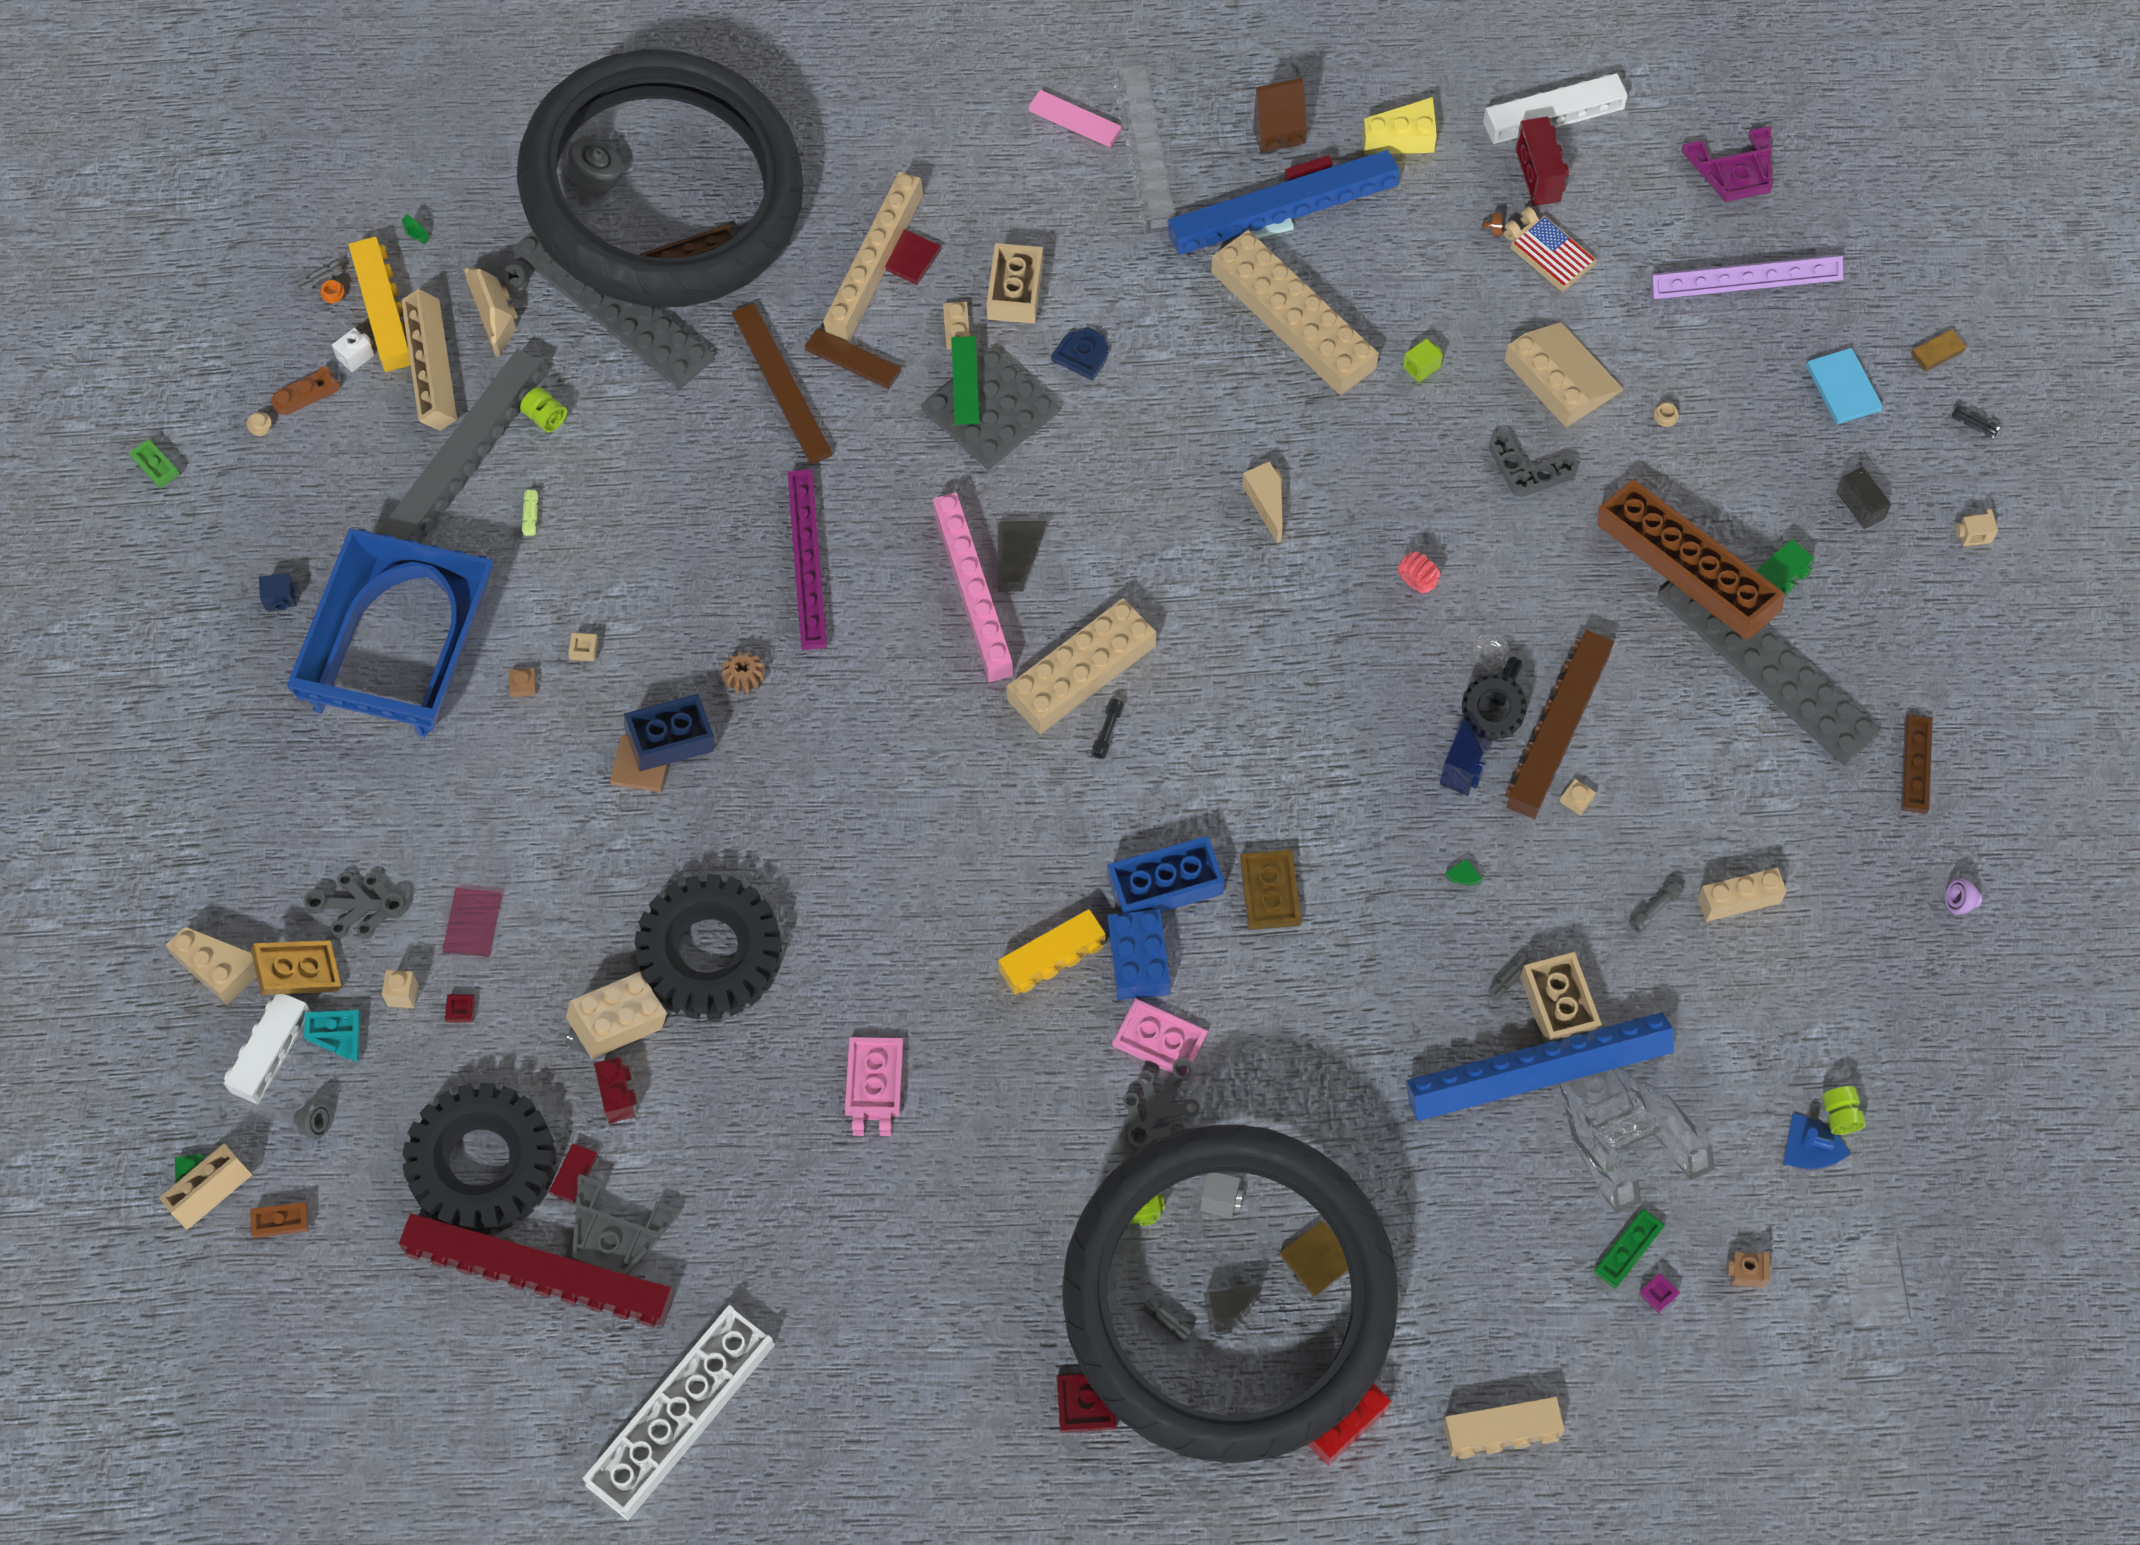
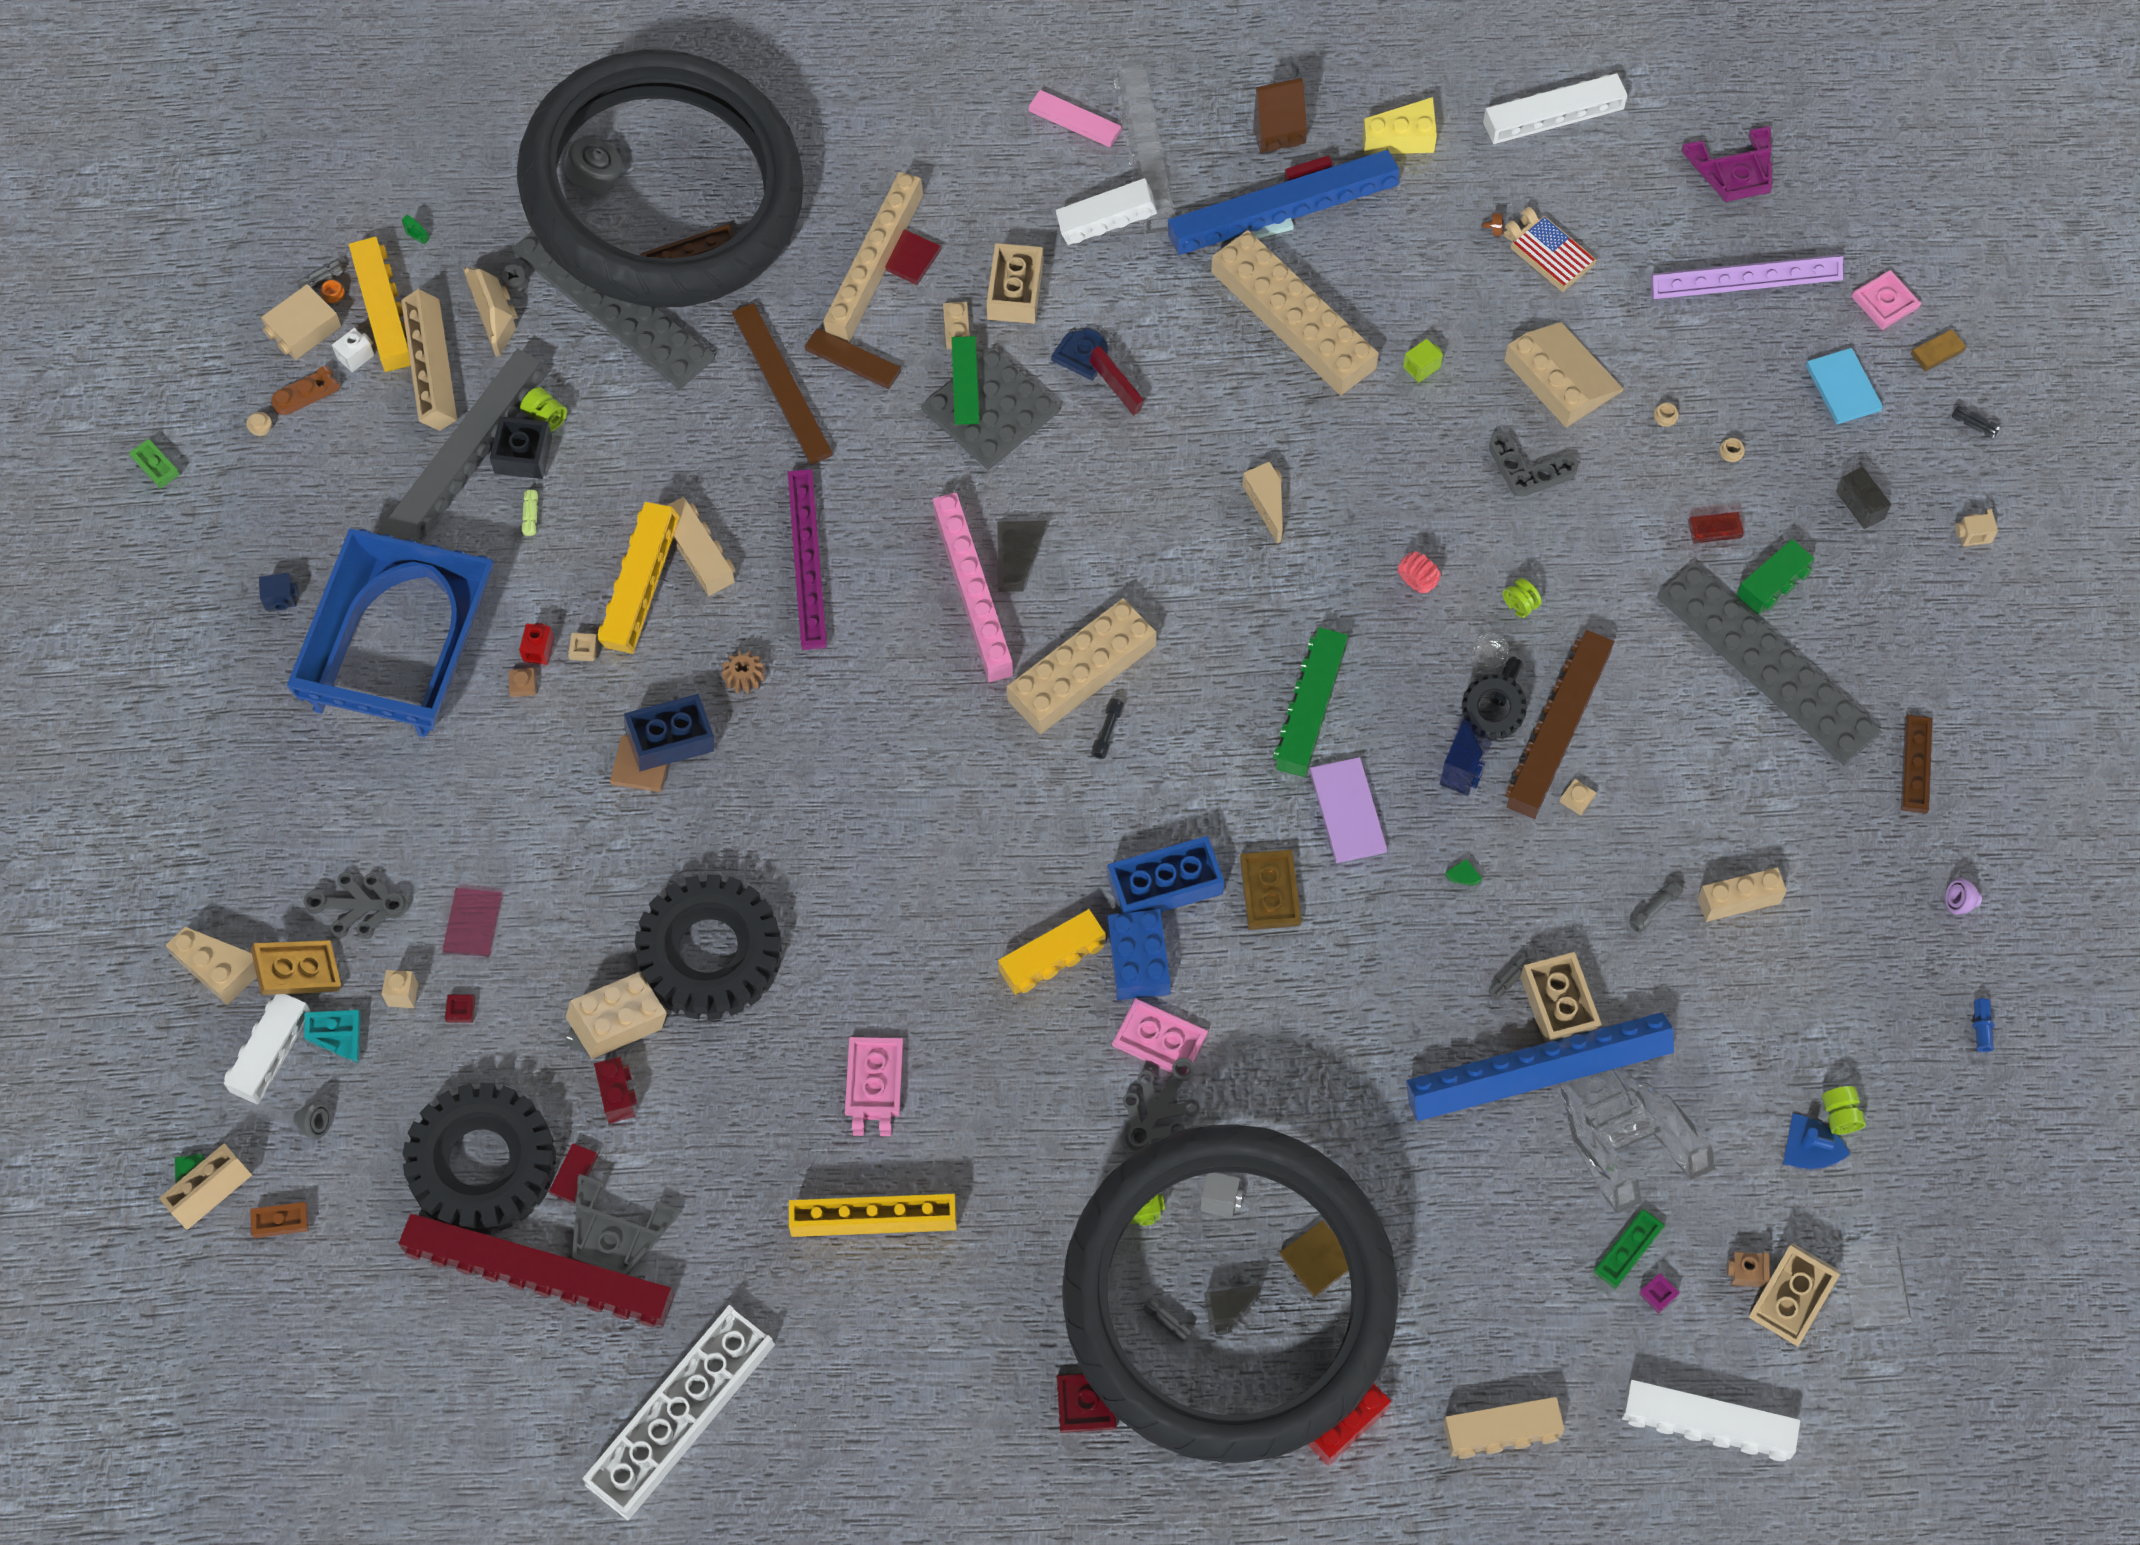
dark red brick [1515,116,1569,206] -> none
dark orange brick [1598,479,1784,640] -> none
none -> tan brick [261,284,342,360]
none -> black brick [490,417,553,479]
none -> red brick [519,623,555,665]
none -> yellow brick [598,501,680,654]
none -> tan brick [666,496,736,597]
none -> yellow brick [789,1194,957,1237]
none -> white brick [1056,178,1158,245]
none -> dark red tile [1089,346,1144,416]
none -> green brick [1273,627,1348,778]
none -> lavender tile [1310,757,1387,863]
none -> lime wheel [1502,578,1542,618]
none -> white brick [1622,1380,1800,1461]
none -> clear red plate [1688,512,1744,544]
none -> tan plate [1719,438,1745,462]
none -> tan slope [1749,1243,1842,1347]
none -> bright pink tile [1851,270,1921,330]
none -> blue axle [1972,998,1995,1052]

